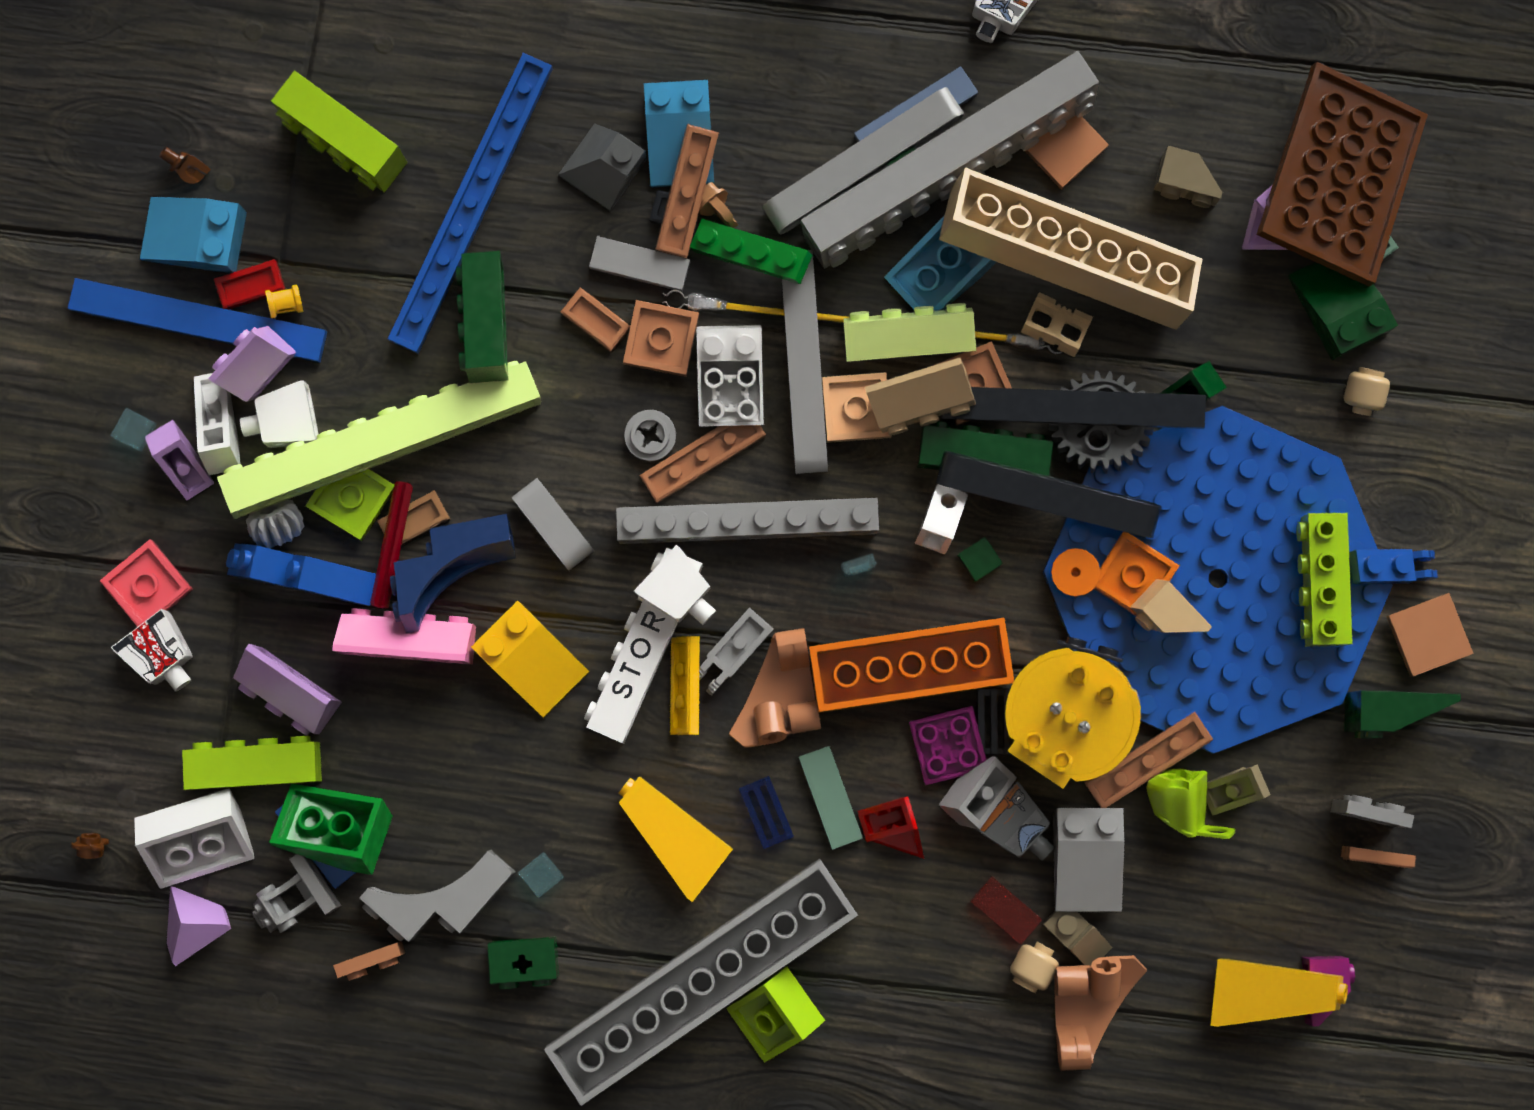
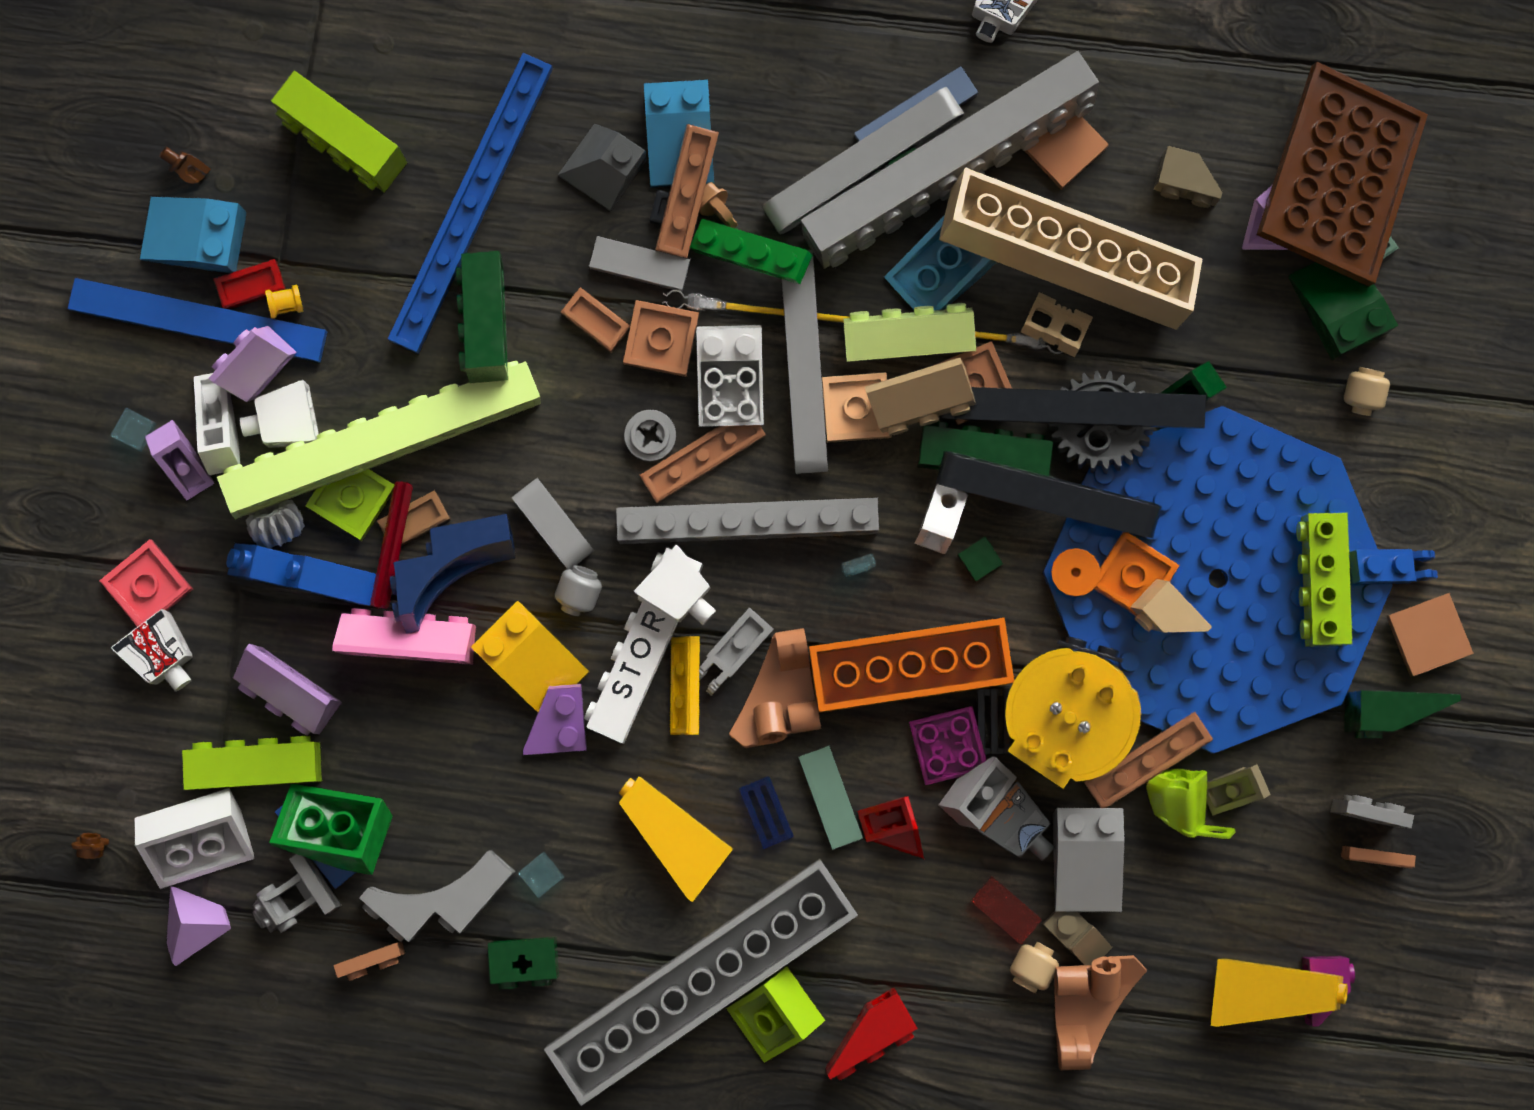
none -> medium lavender wing [523,684,587,755]
none -> light grey head [555,565,602,616]
none -> red slope [826,988,918,1080]

